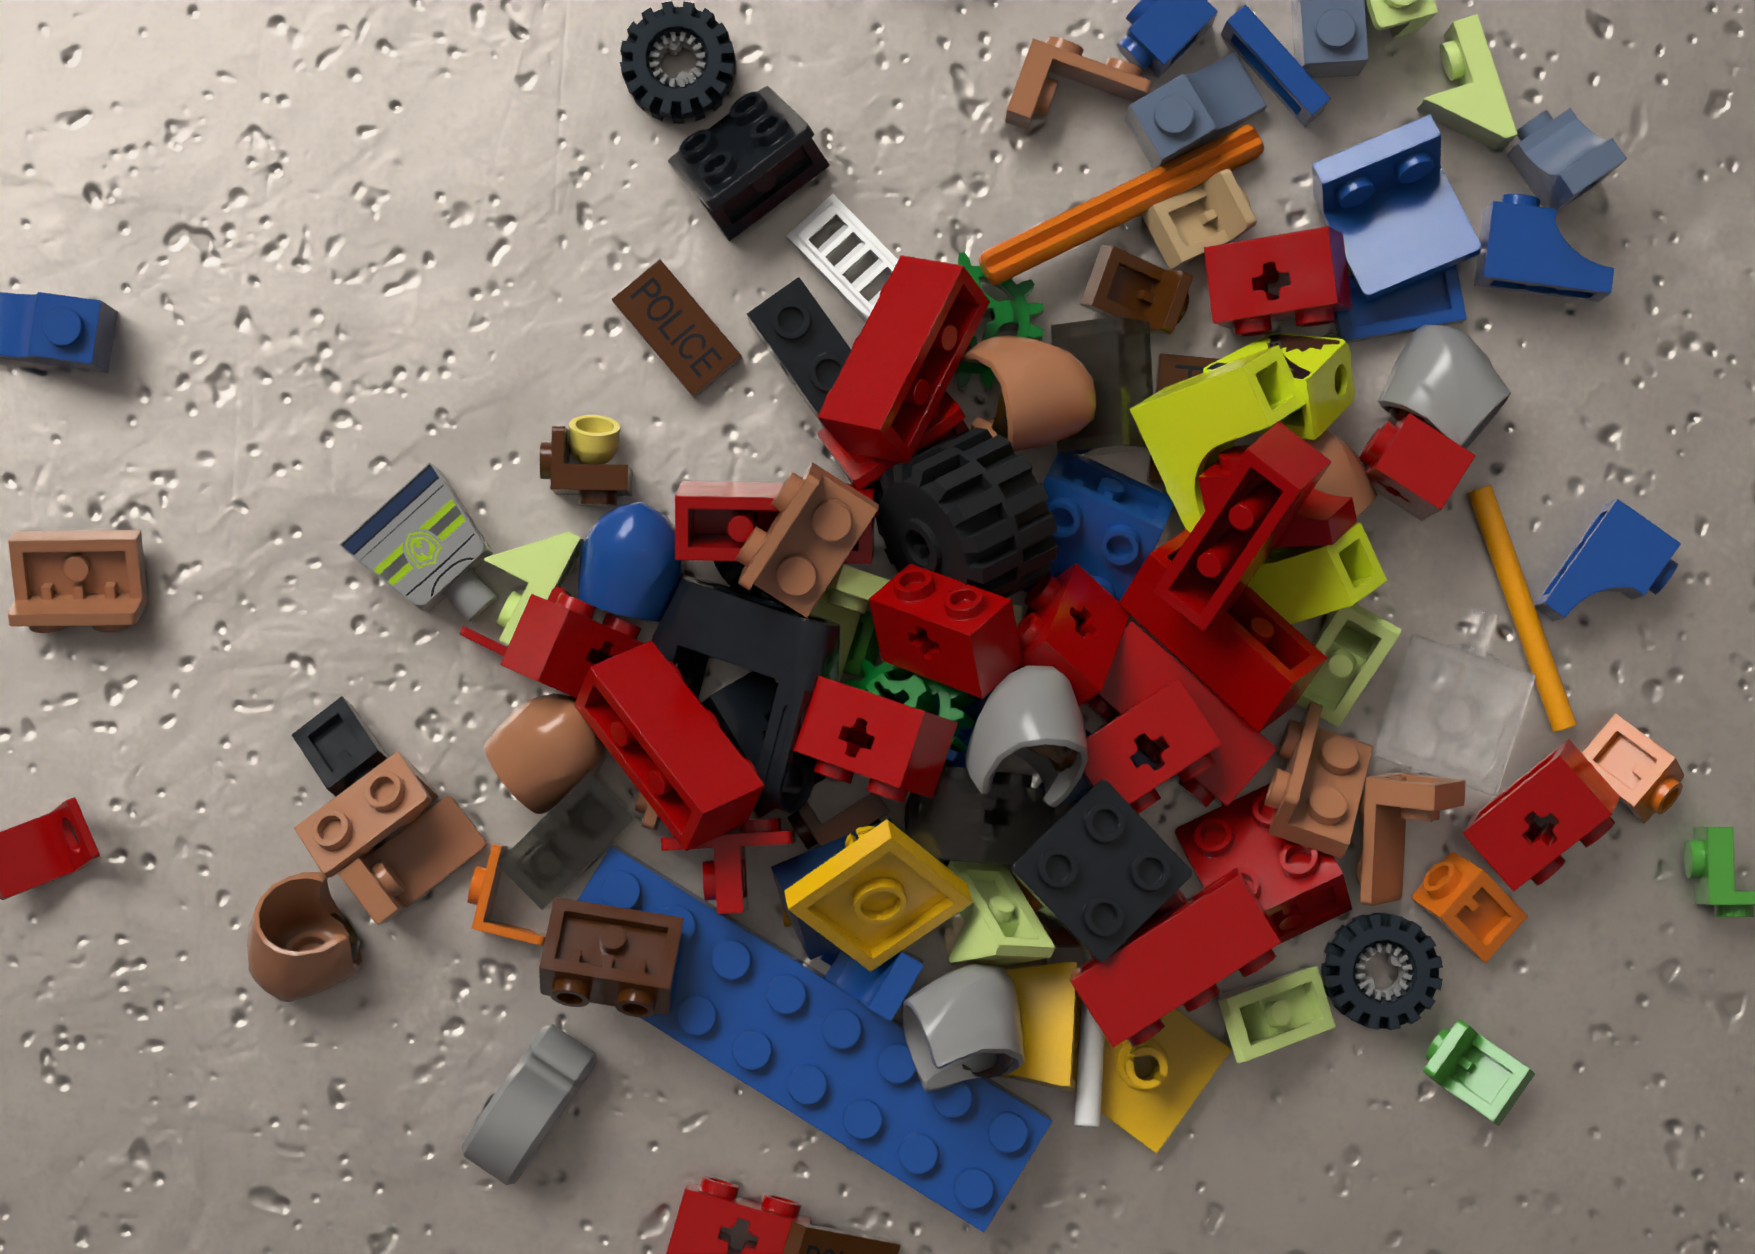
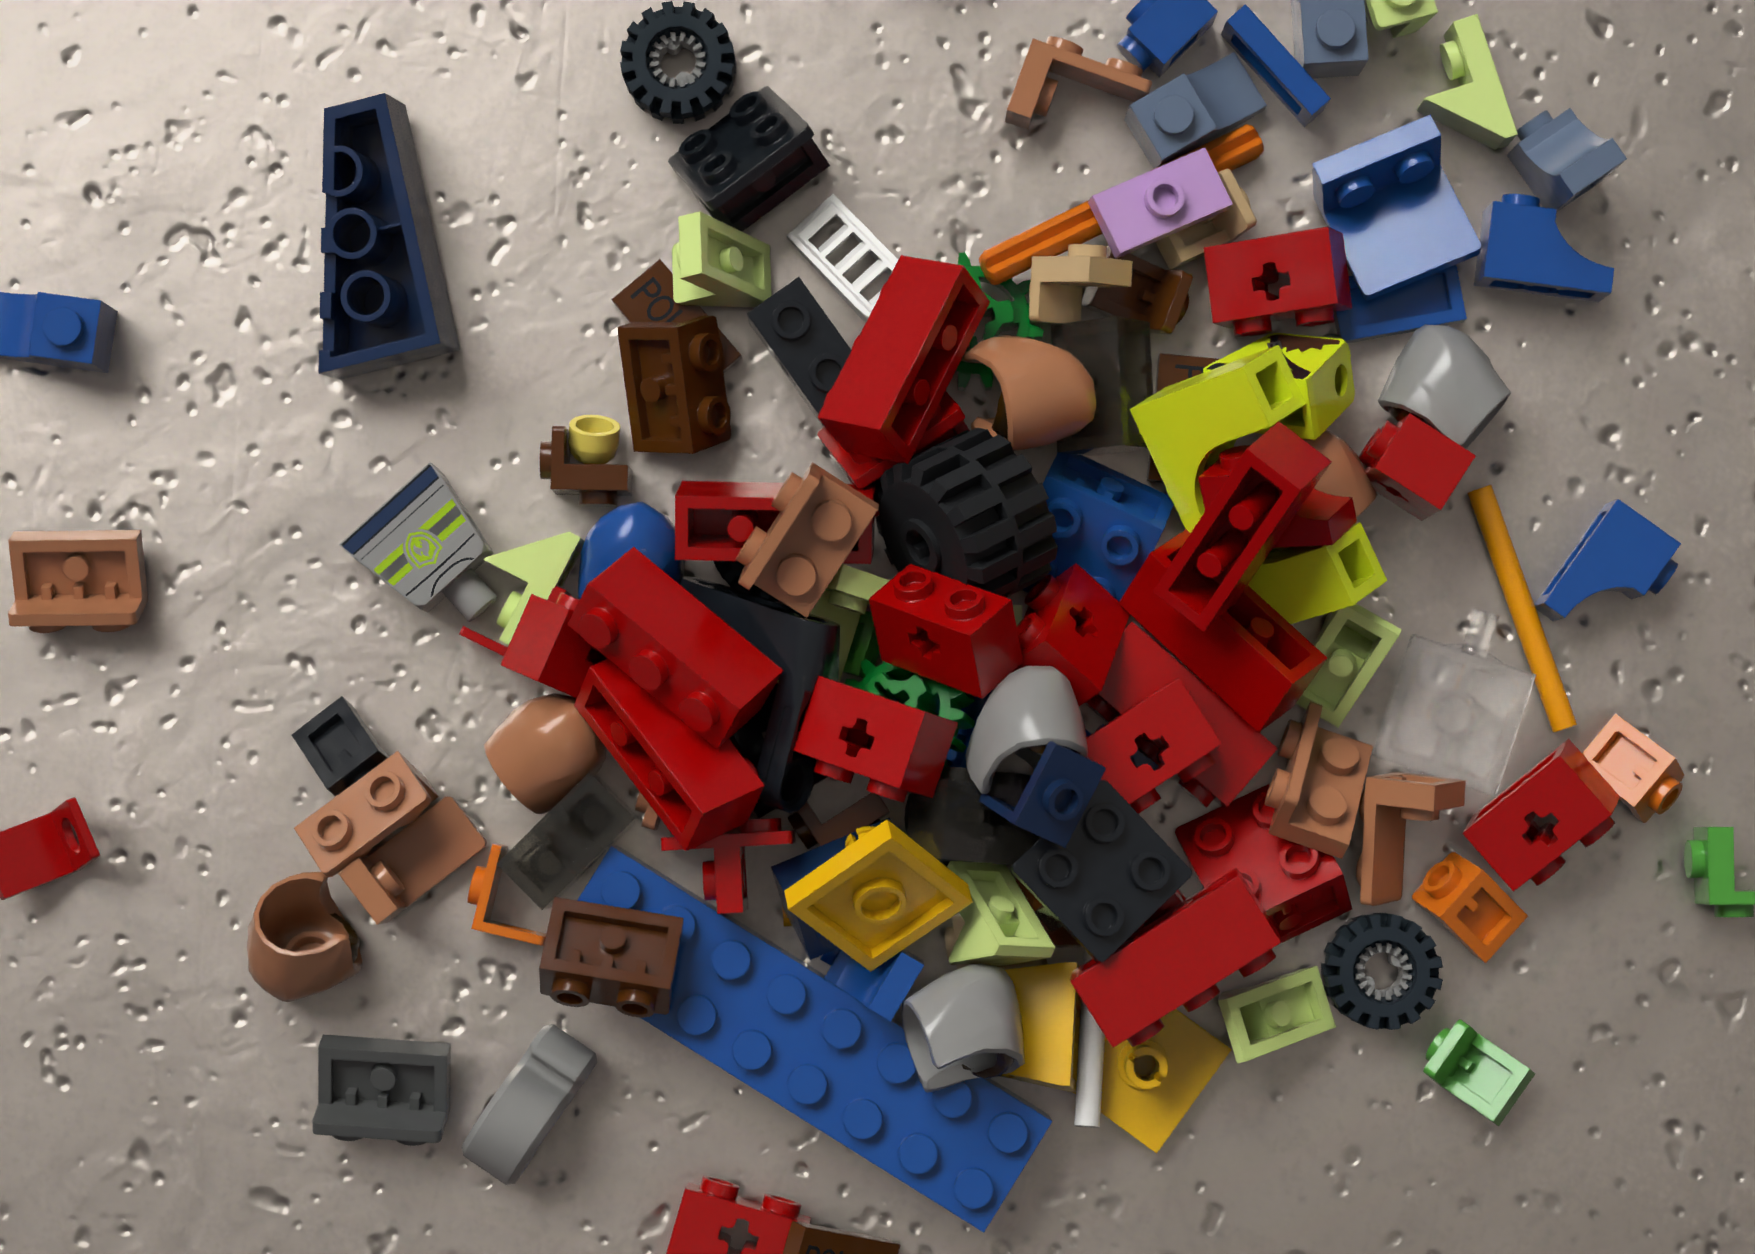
none -> dark grey bracket [312,1034,451,1146]
none -> dark blue wedge [318,93,460,380]
none -> red brick [567,547,784,749]
none -> reddish brown bracket [617,316,731,454]
none -> yellowish green slope [672,211,772,307]
none -> dark blue bracket [979,741,1106,848]
none -> tan bracket [1029,244,1133,325]
none -> lavender plate [1088,147,1233,259]

